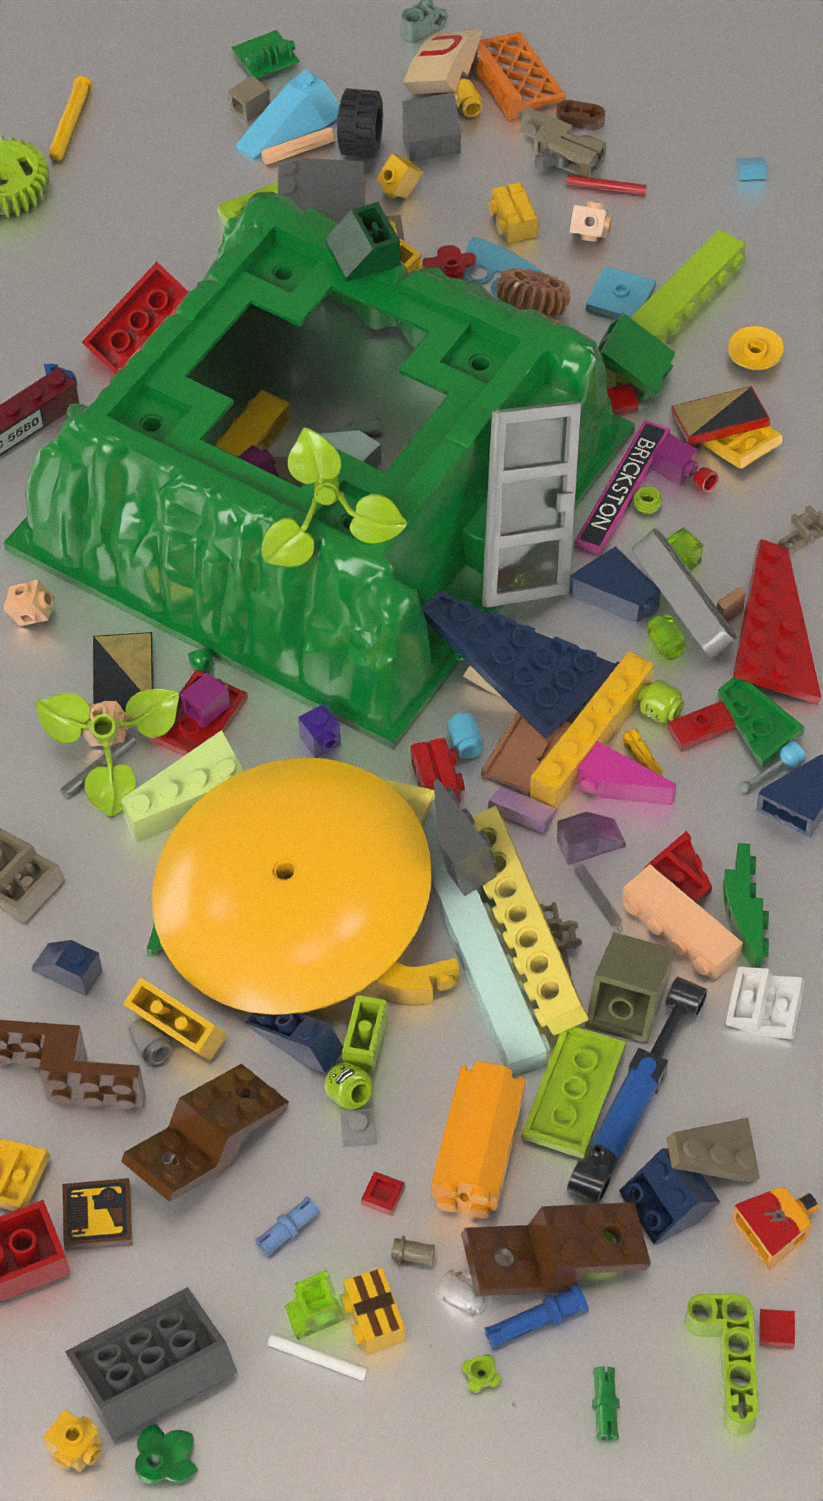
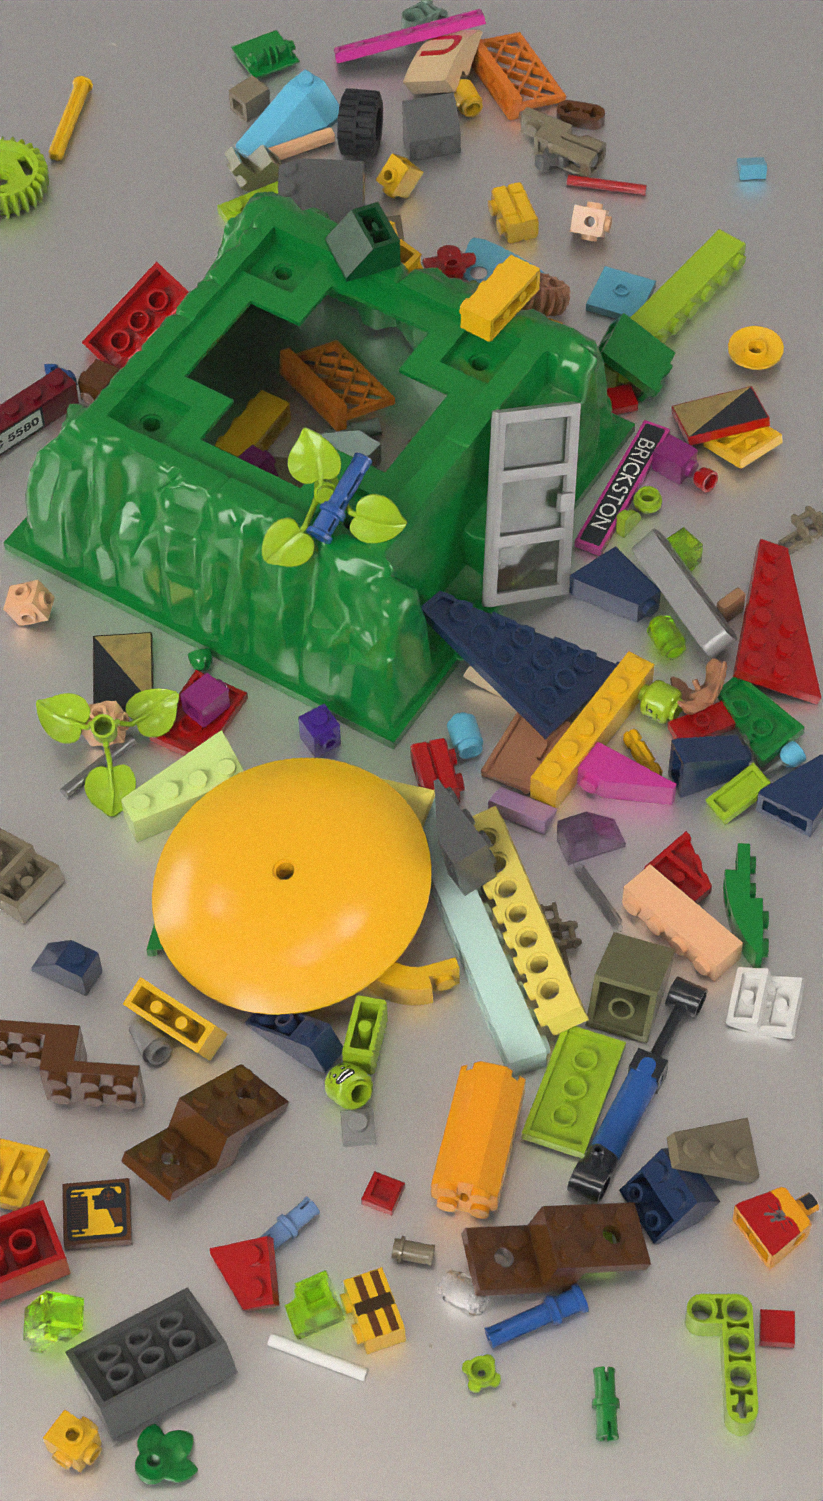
none -> clear neon green brick [23,1290,84,1354]
none -> reddish brown brick [78,359,120,405]
none -> red wing [209,1236,280,1312]
none -> olive brick [224,144,282,192]
none -> orange fence [280,340,395,432]
none -> blue pin [306,452,373,545]
none -> dark pink tile [334,9,486,64]
none -> yellow brick [459,255,540,342]
none -> lime tile [616,509,641,538]
none -> dark blue slope [668,735,752,798]
none -> nougat animal [670,658,727,715]
none -> lime tile [705,762,771,825]

